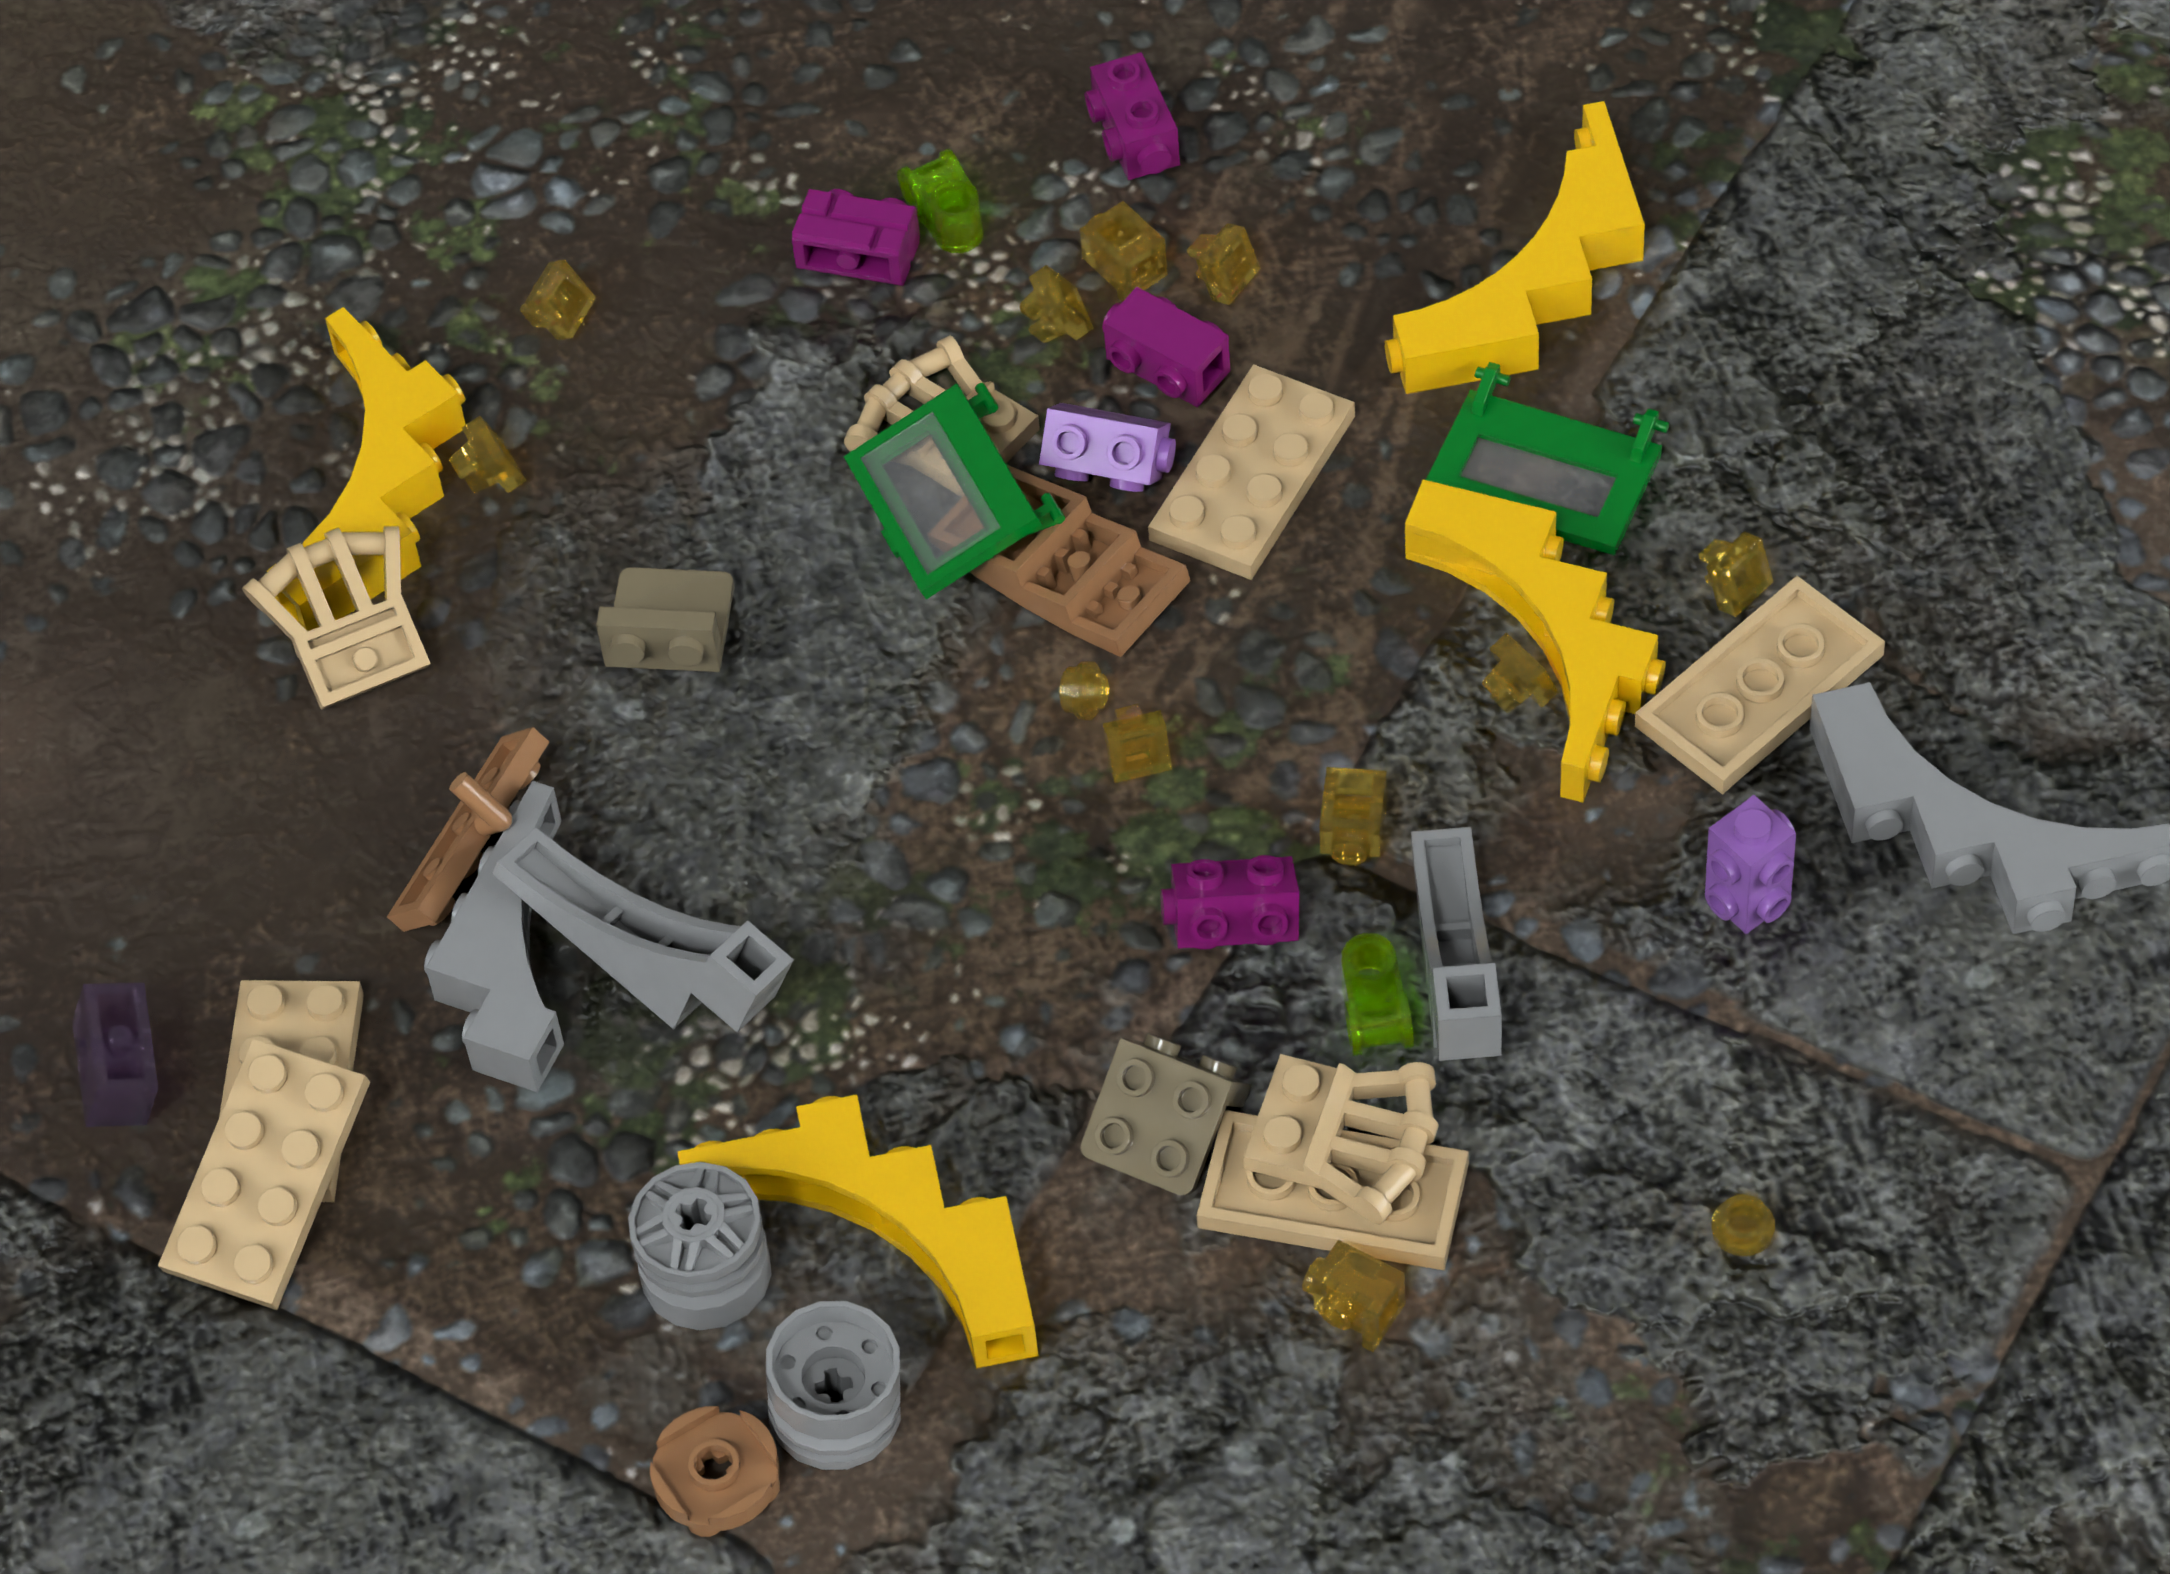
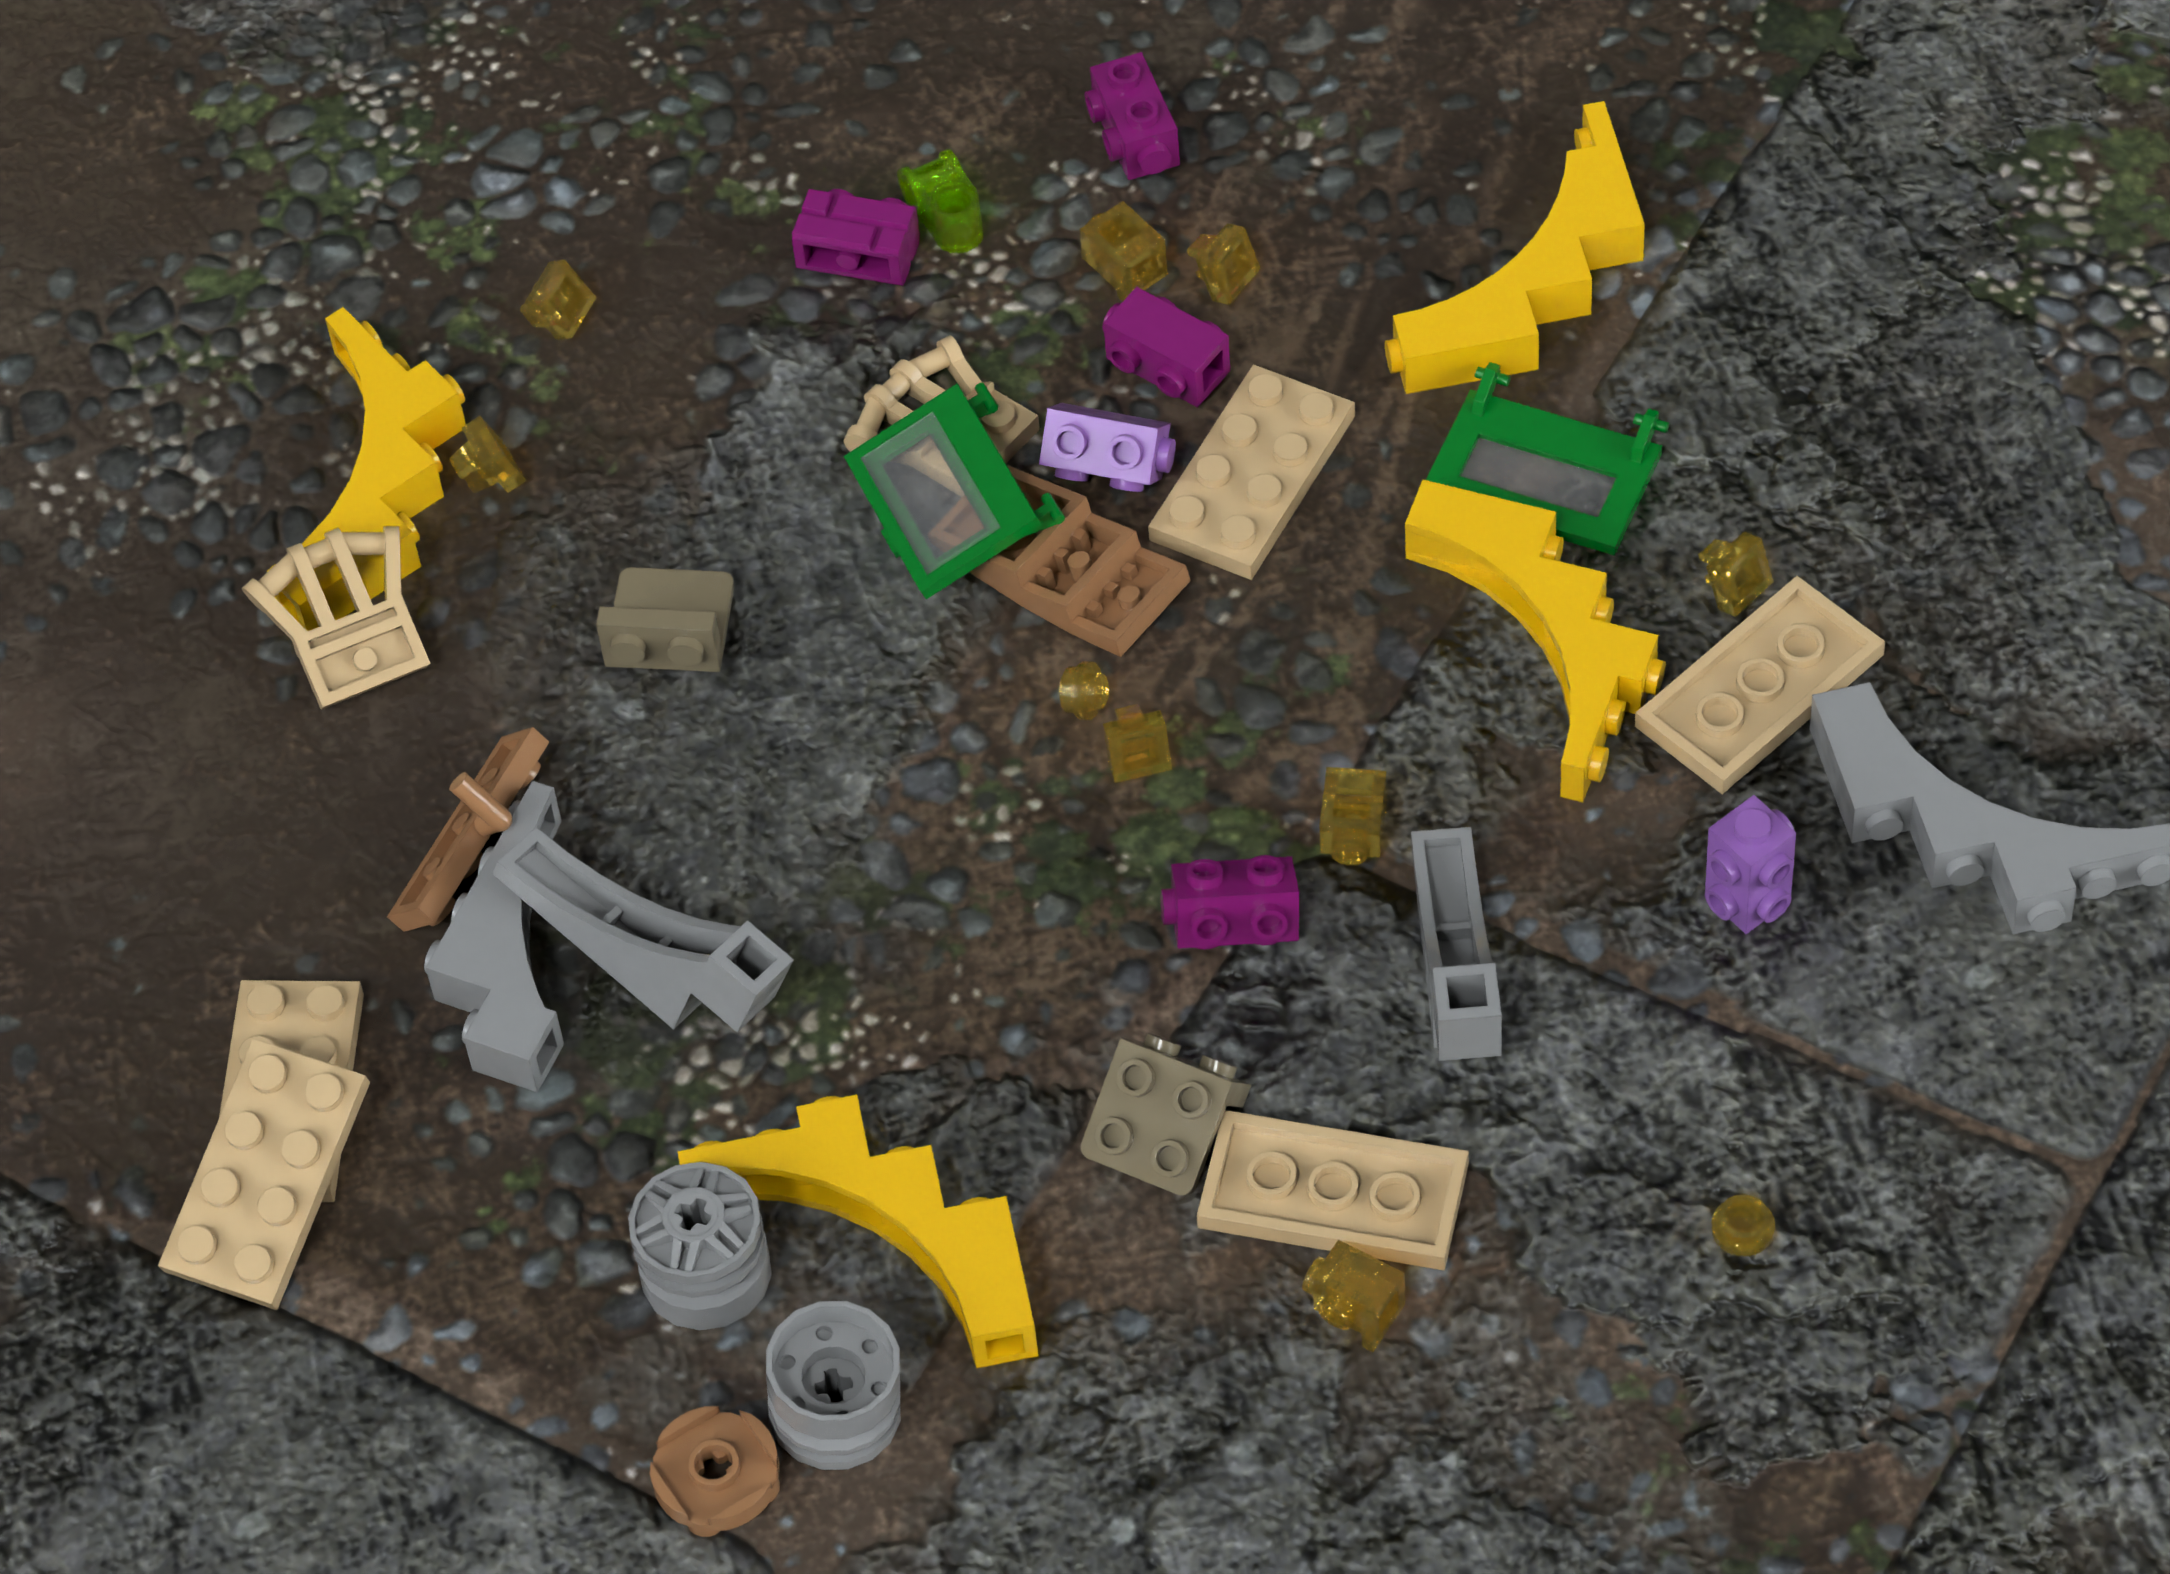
clear purple brick [72,983,158,1127] -> none
clear yellow tile [1019,265,1094,343] -> none
tan plate [1243,1054,1439,1225] -> none
clear neon green piece [1341,933,1414,1056] -> none
clear yellow tile [1482,632,1558,713] -> none

